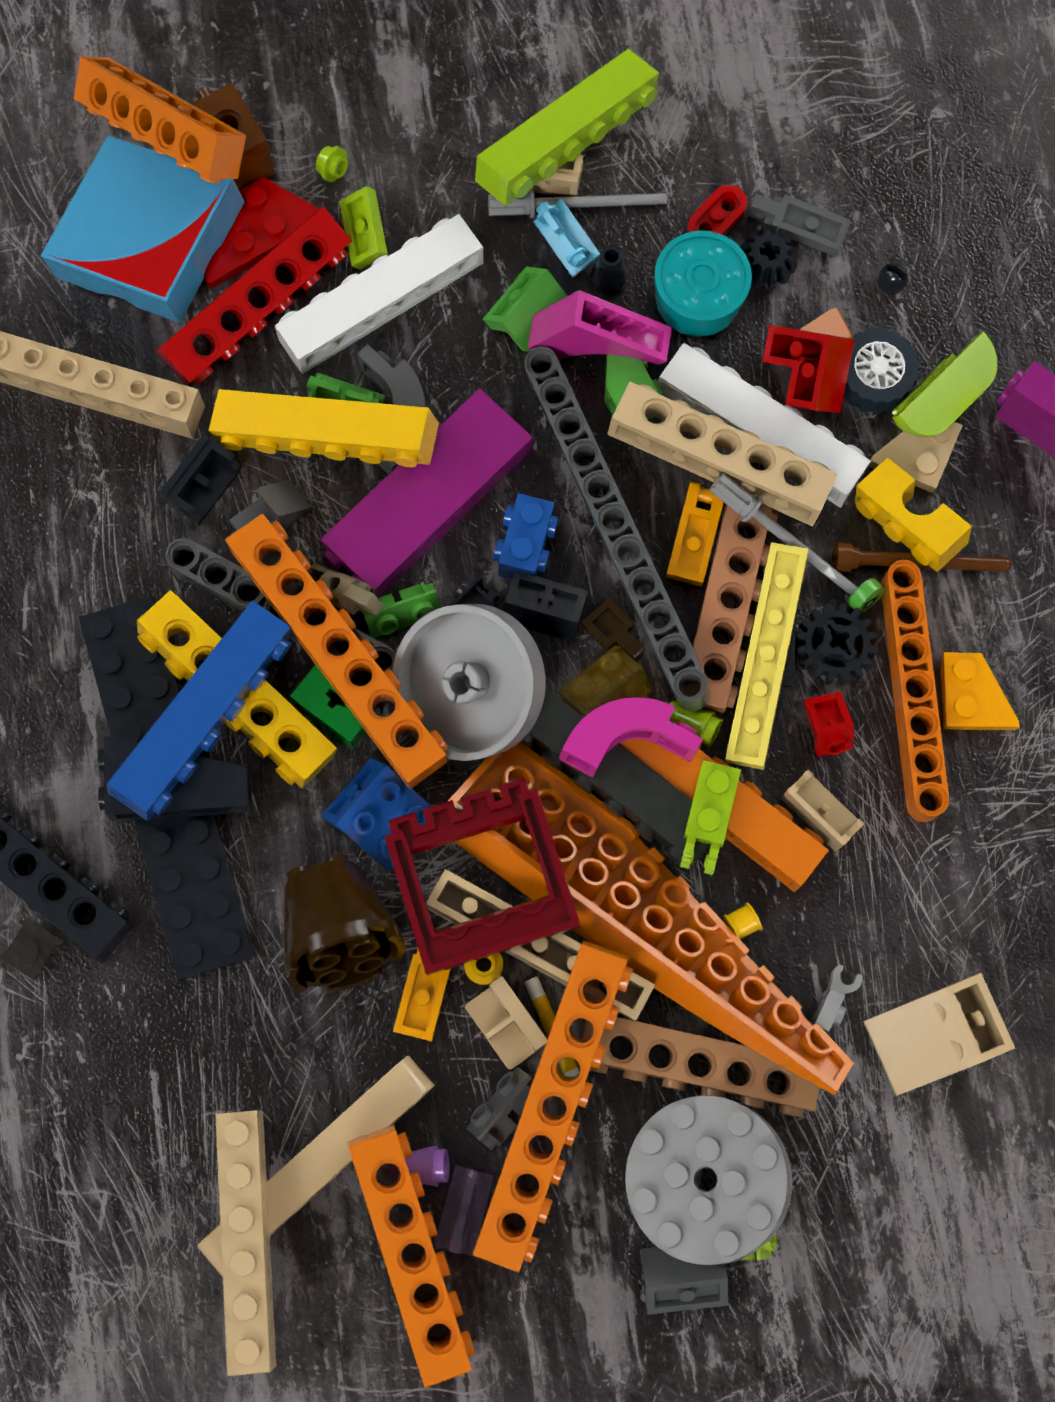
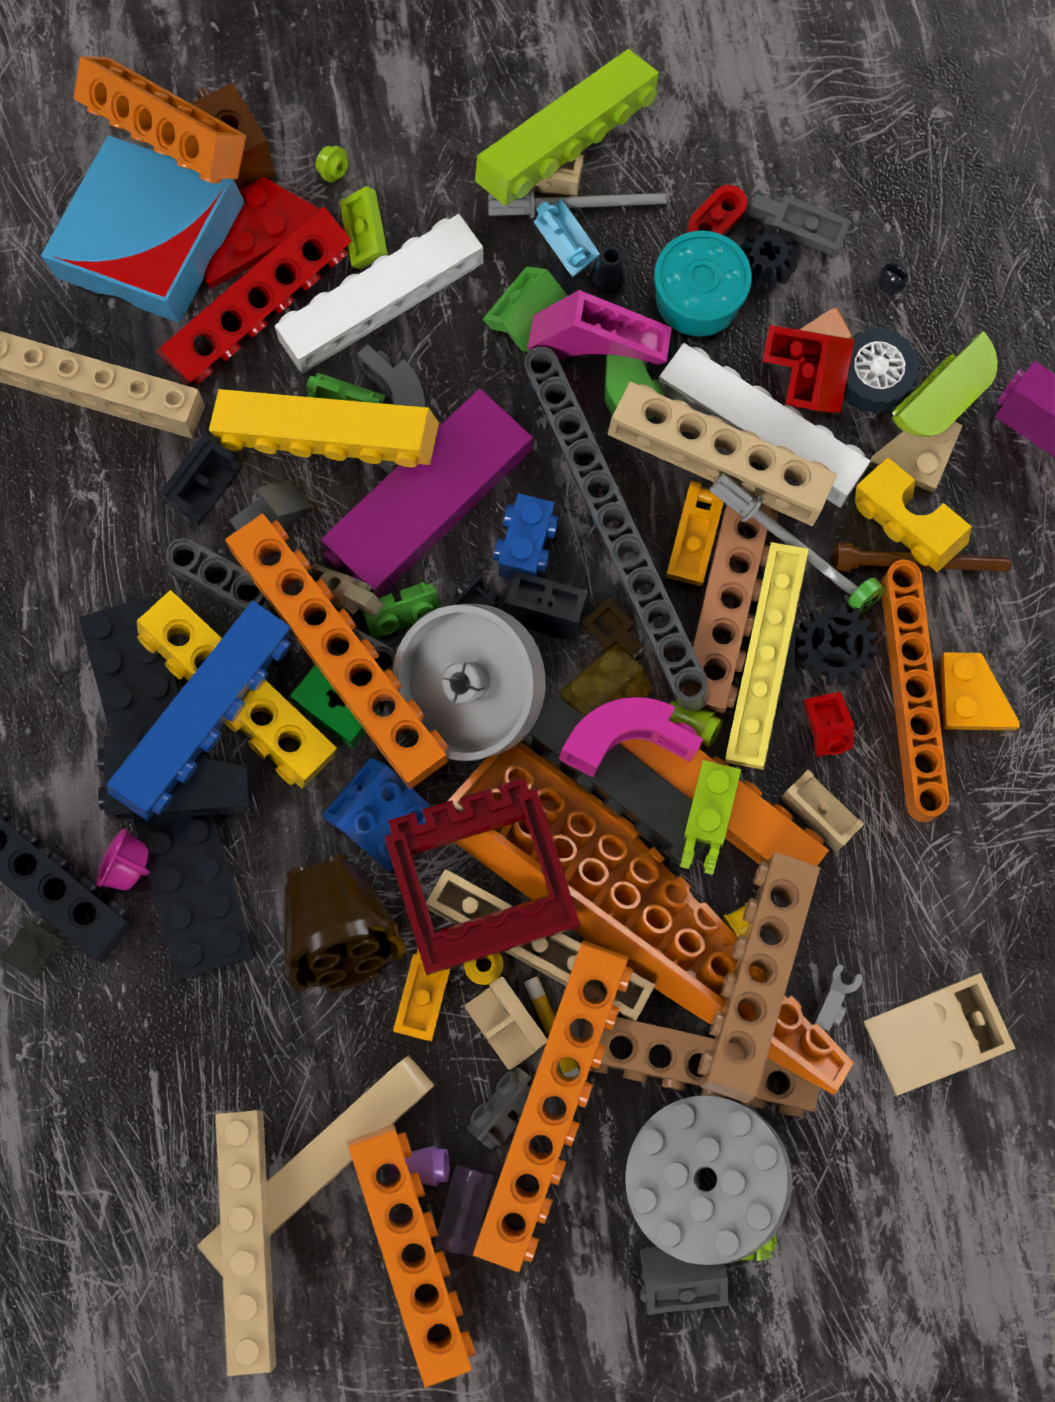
none -> dark pink piece [95,827,150,890]
none -> medium nougat brick [698,852,820,1103]

